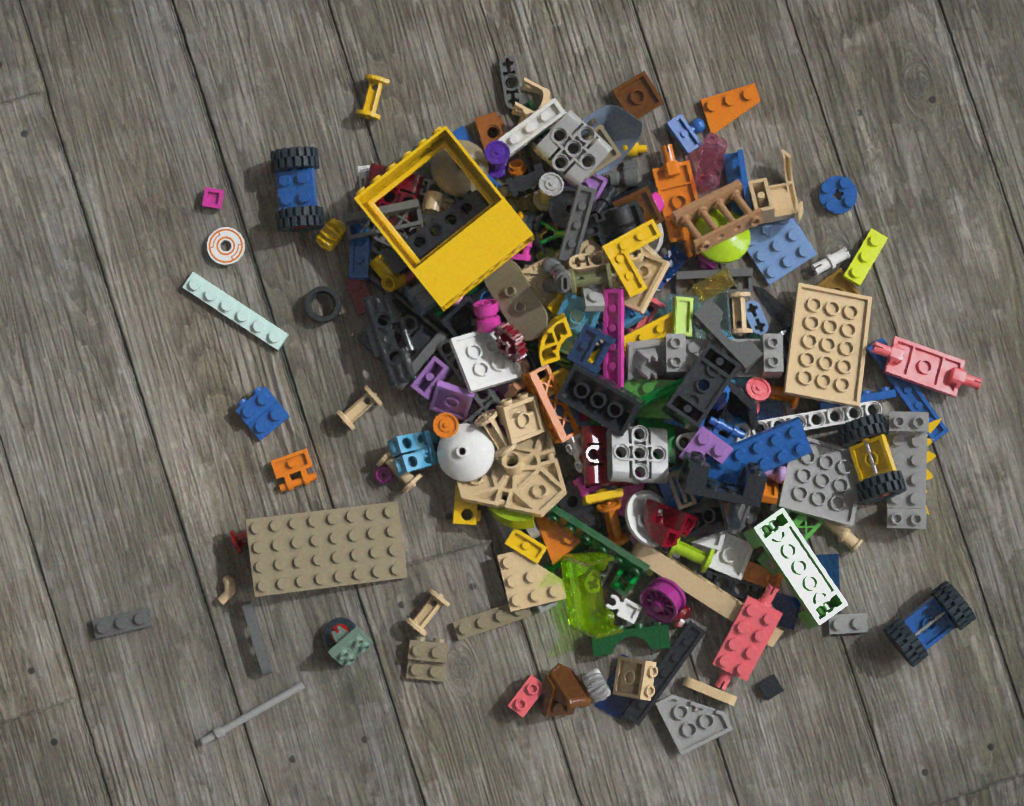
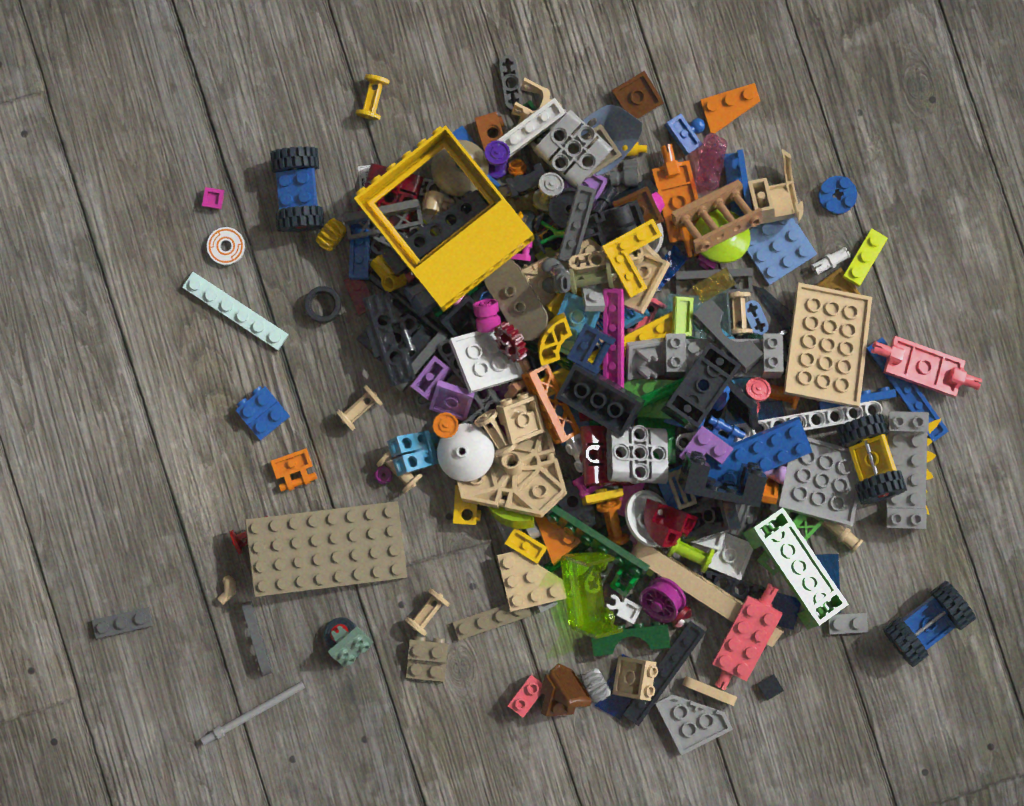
orange plate [742,561,783,588] -> none

